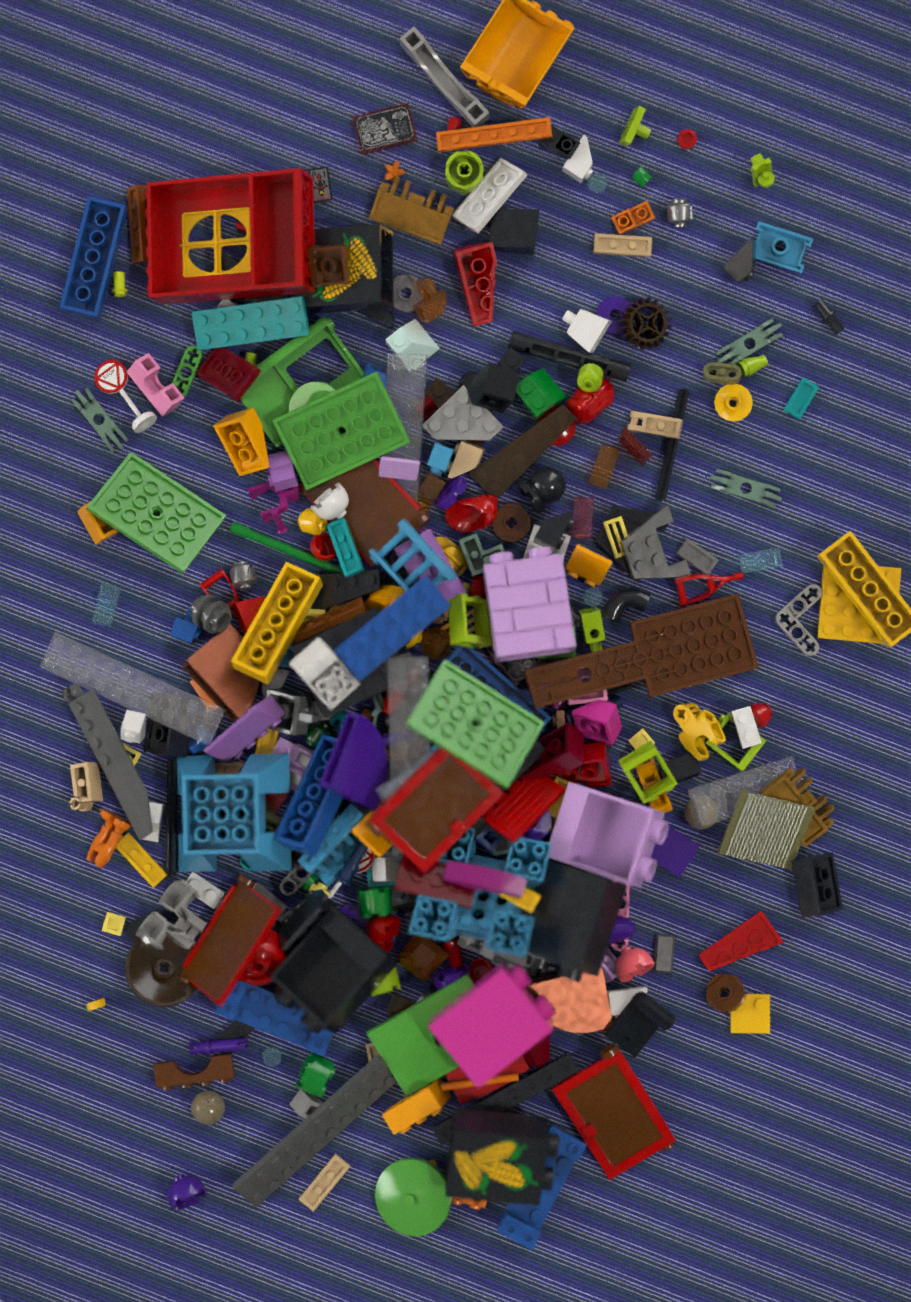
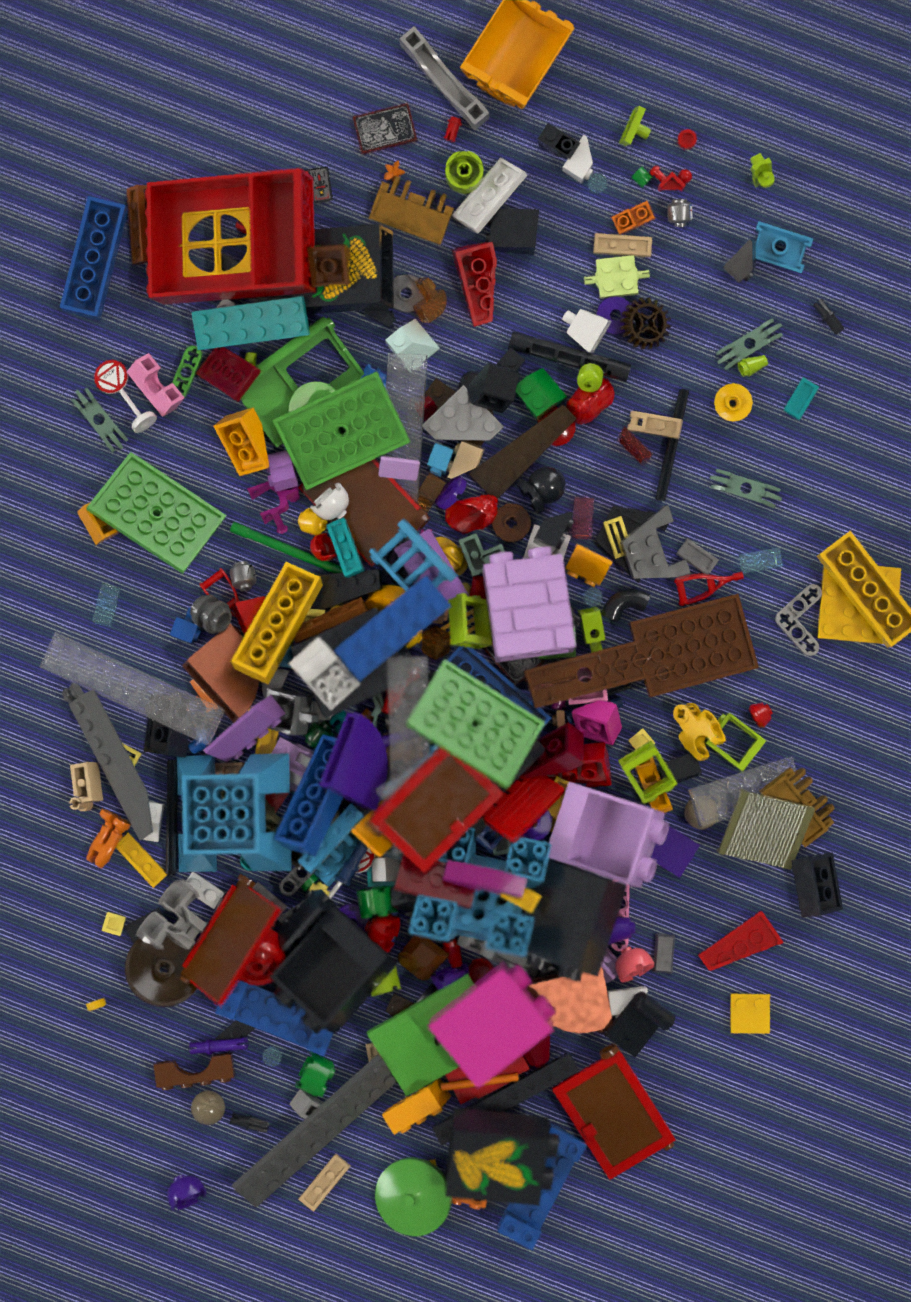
neon yellow pin [112,272,127,297] -> none
white slope [121,710,146,743] -> none
orange tile [436,117,553,153] -> none
clear orange slope [589,444,620,489] -> none
olive plate [703,362,742,385] -> none
reddish brown plate [706,974,746,1014] -> none
white plate [731,706,762,749] -> none
none -> black axle [229,1112,269,1133]
none -> yellowish green plate [584,255,650,299]
none -> red piece [650,166,692,192]

